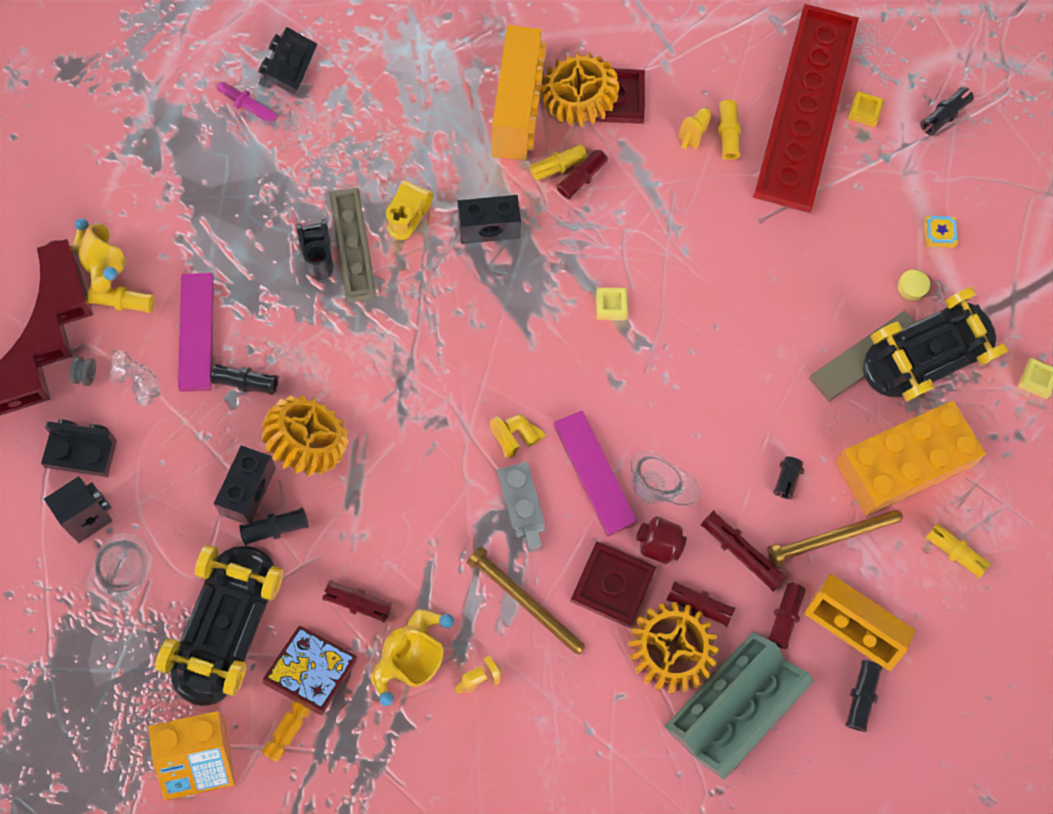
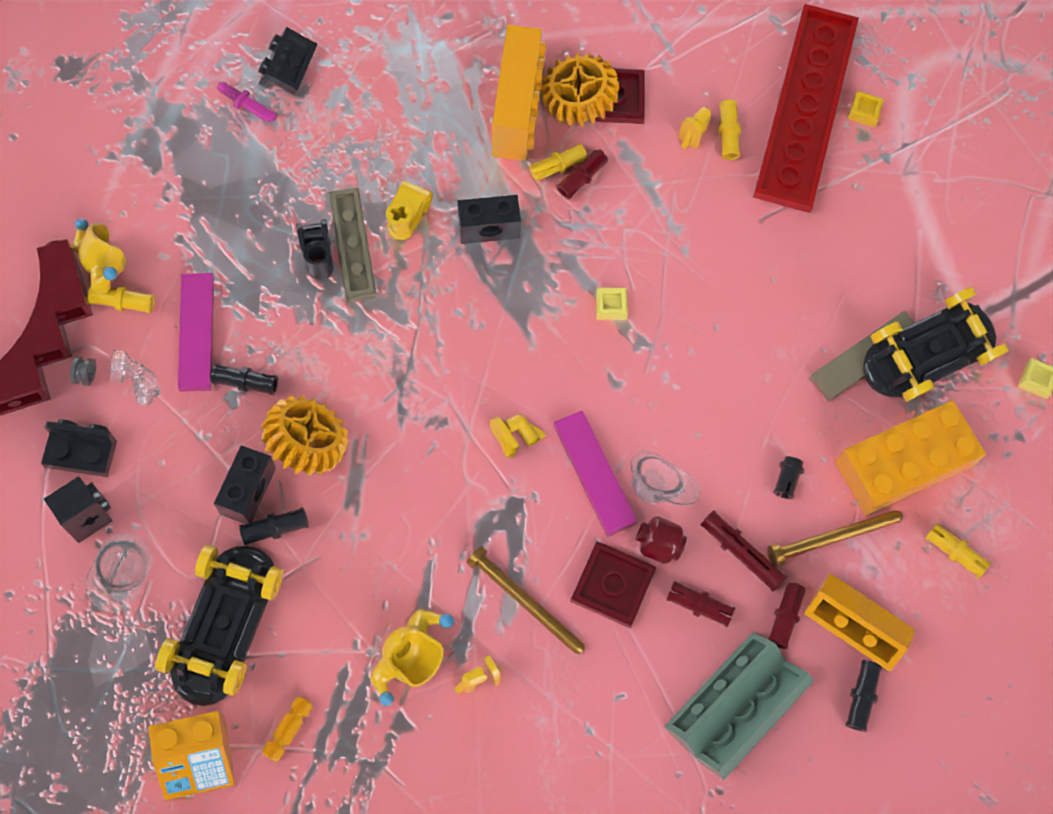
tile [262,625,357,716] -> none
dark red pin [322,580,392,623] -> none
light grey hinge [497,462,545,553] -> none
light orange gear [628,602,719,694] -> none
light yellow tile [897,269,930,301] -> none
black pin [920,86,974,136] -> none
yellow tile [923,216,958,248] -> none

